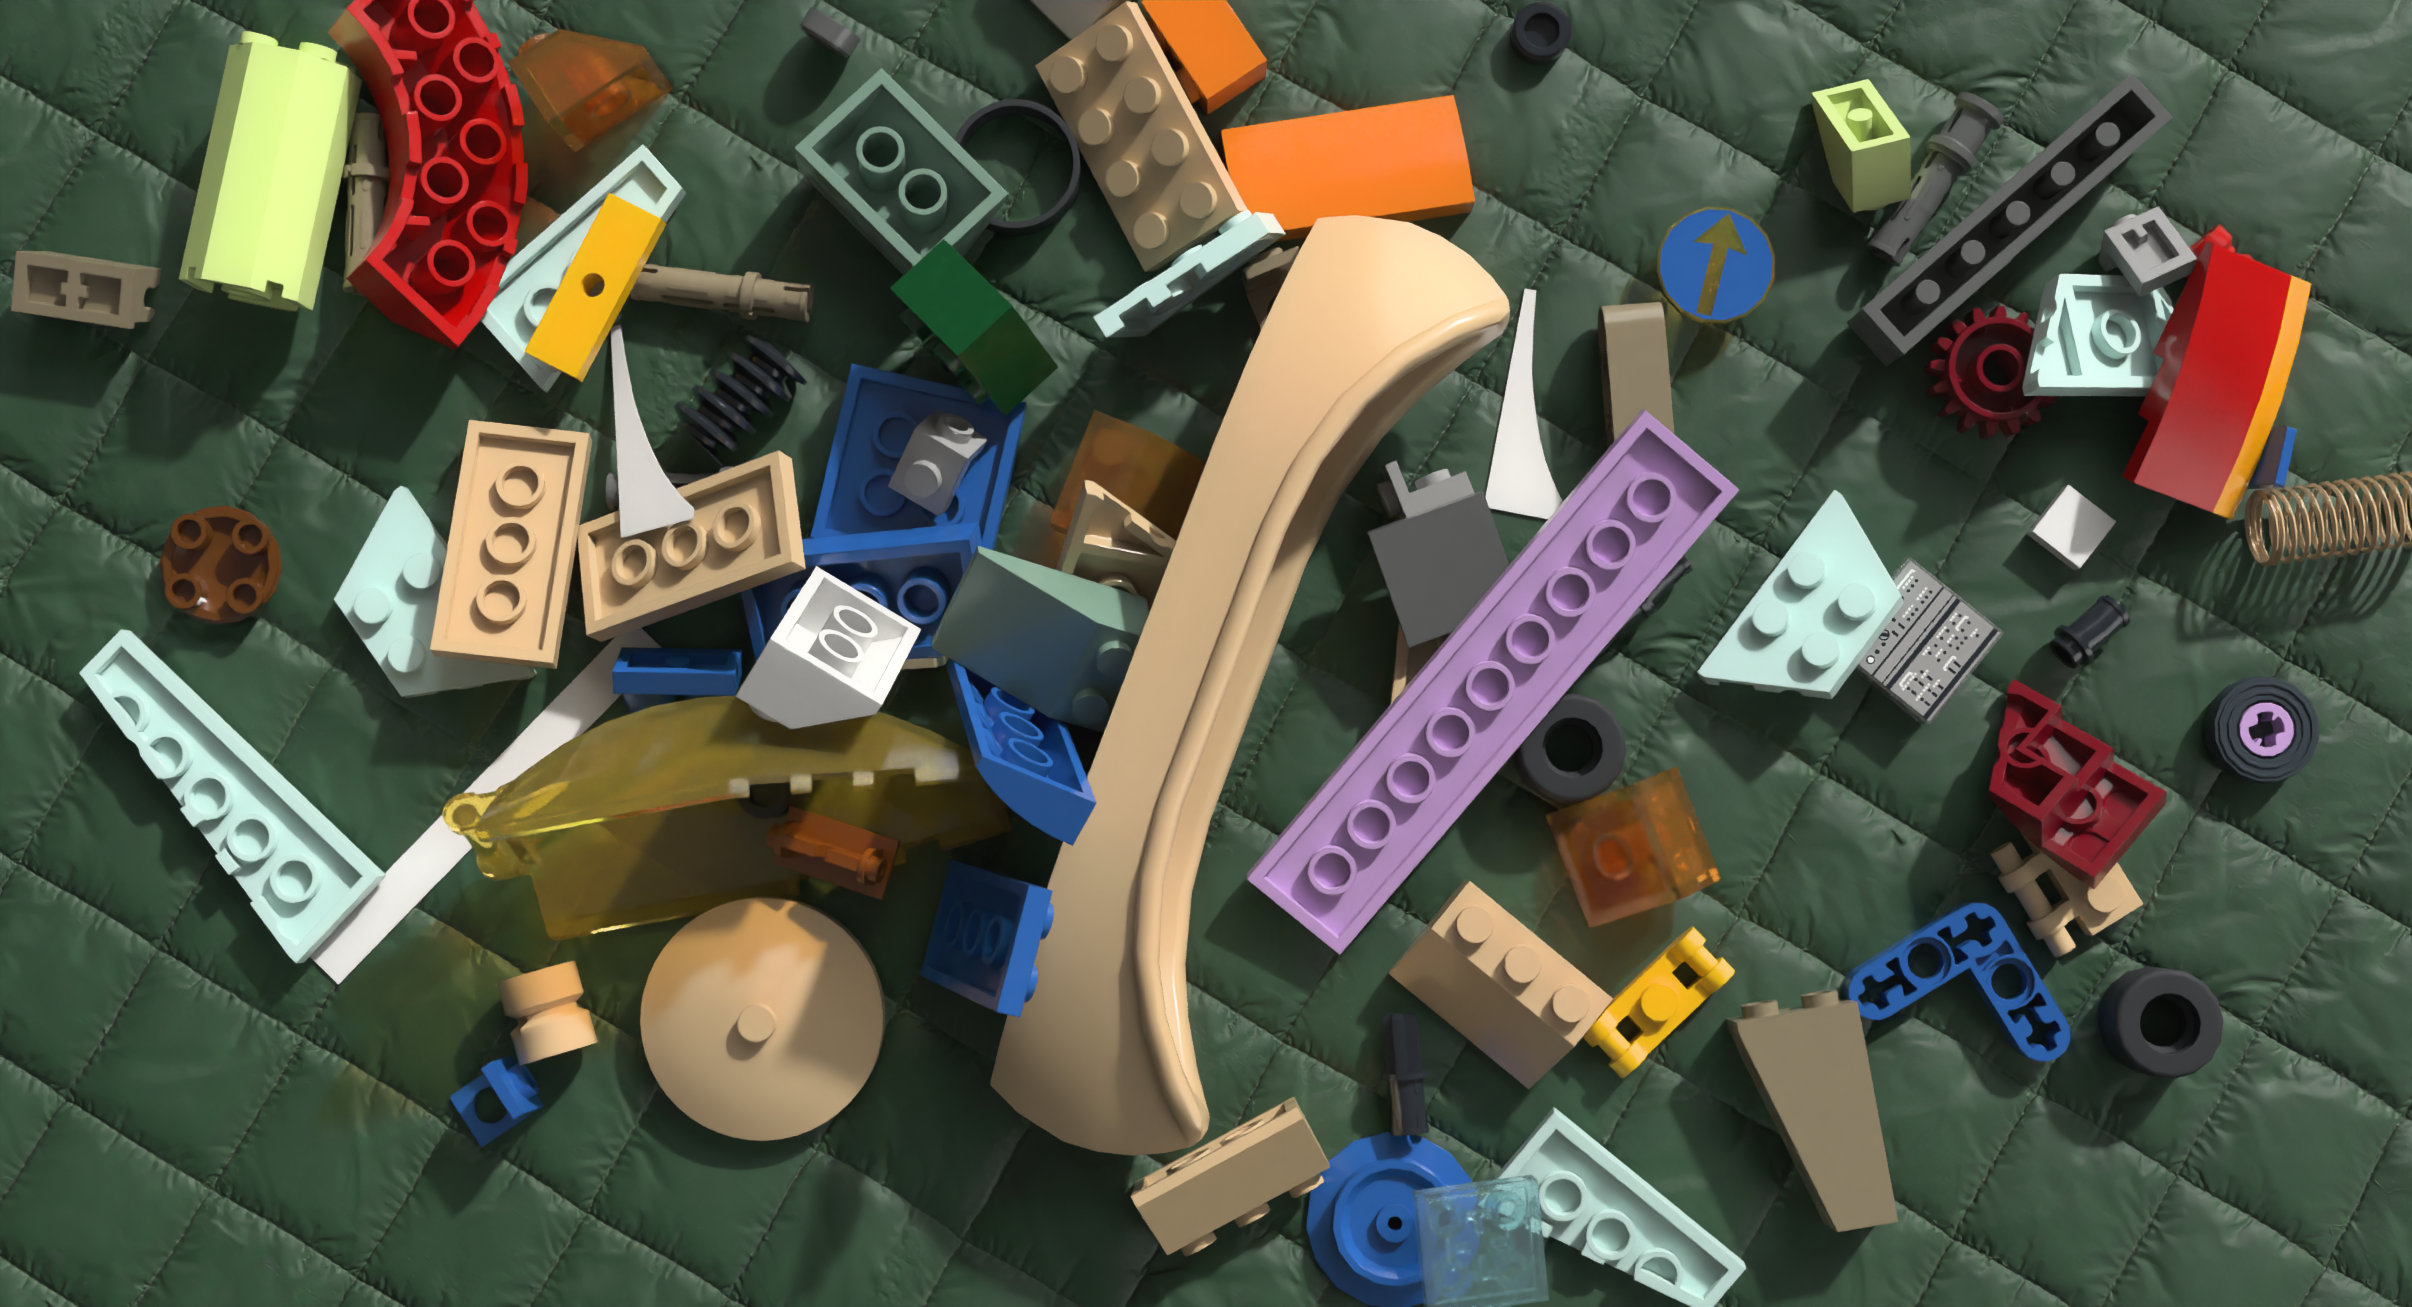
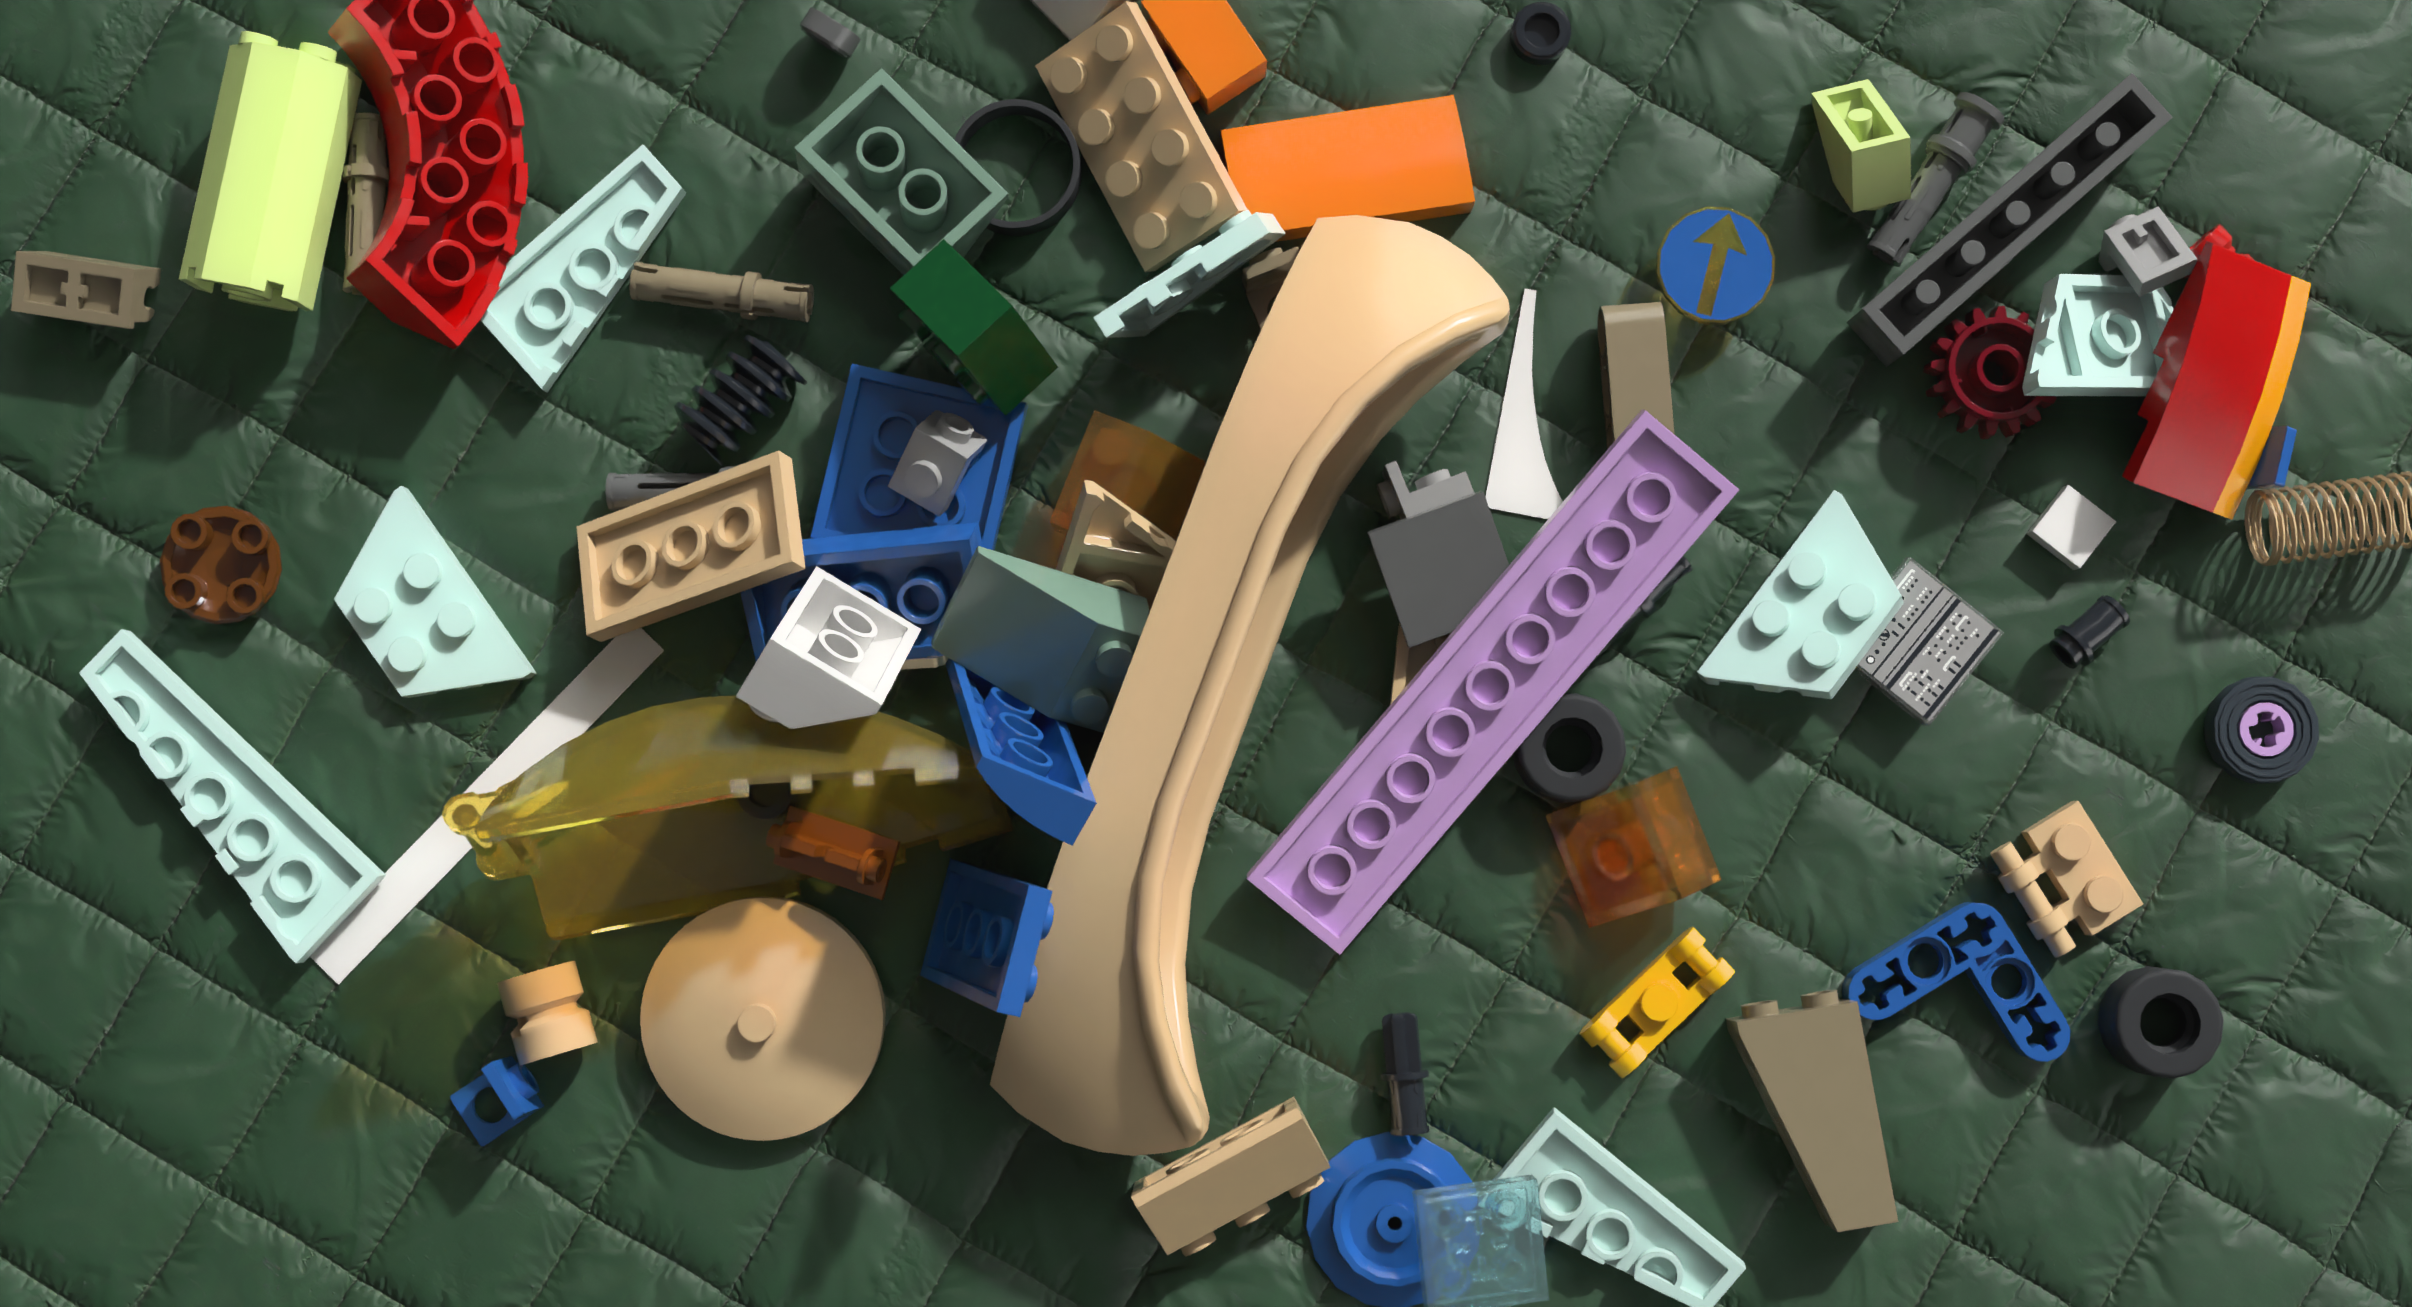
tan plate [430,420,592,669] -> none
clear orange slope [508,29,673,152] -> none
yellow tile [524,193,666,382] -> none
white sticker [611,325,694,538] -> none
blue tile [612,647,743,737] -> none
tan slope [1388,880,1613,1089] -> none
dark red slope [1989,679,2167,889] -> none

